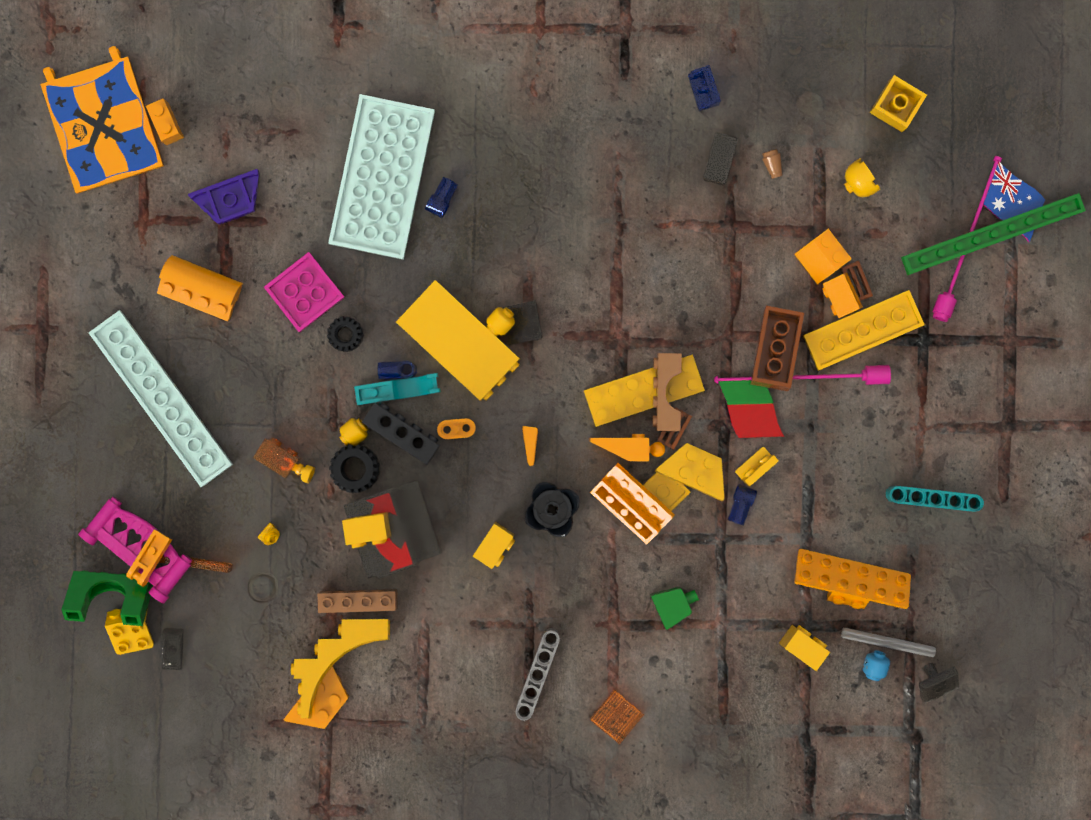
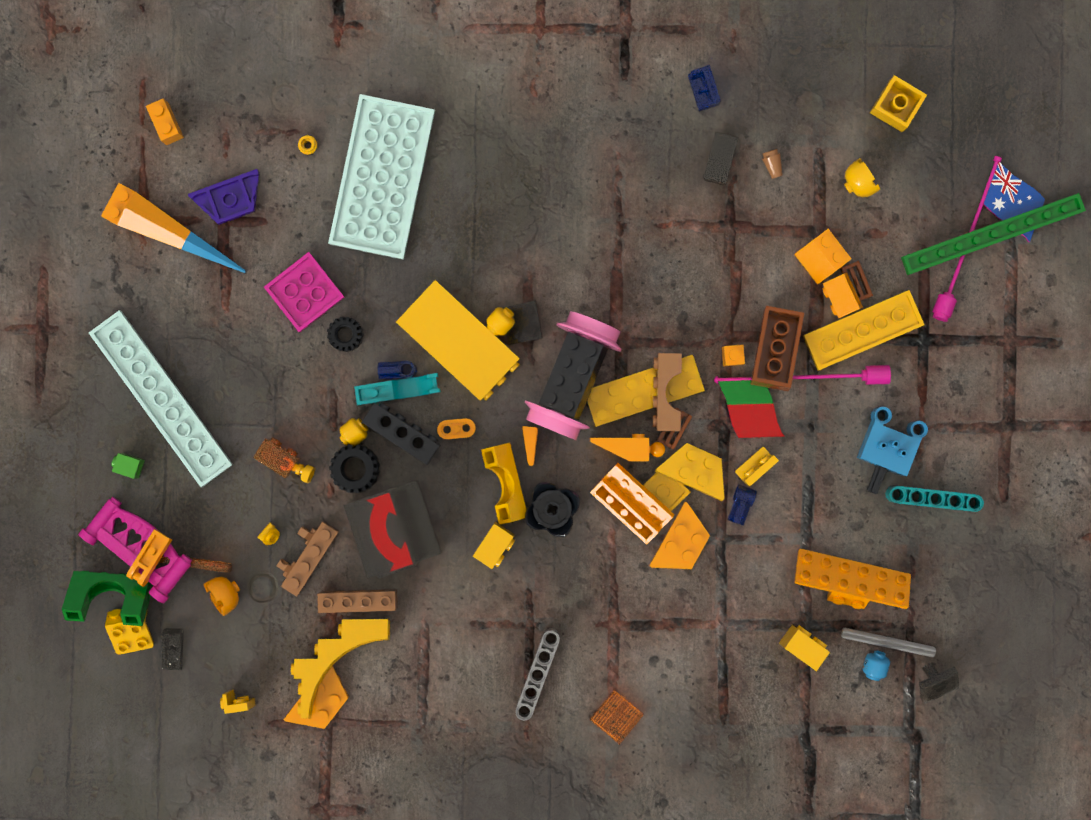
flag [40,46,164,194] -> none
light orange brick [157,255,243,321] -> none
yellow brick [342,512,391,548] -> none
clear blue piece [425,177,458,218] -> none
green torso [650,587,699,630] -> none
none -> light orange plate [101,183,246,273]
none -> bright green brick [111,453,145,479]
none -> light orange cylinder [203,577,240,616]
none -> yellow bracket [220,689,256,714]
none -> medium nougat hinge [277,521,339,597]
none -> yellow plate [298,135,317,155]
none -> yellow arch [481,443,526,524]
none -> brick [525,311,622,440]
none -> light orange wing [649,501,710,569]
none -> light orange brick [722,345,745,367]
none -> dark azure piece [857,407,928,494]

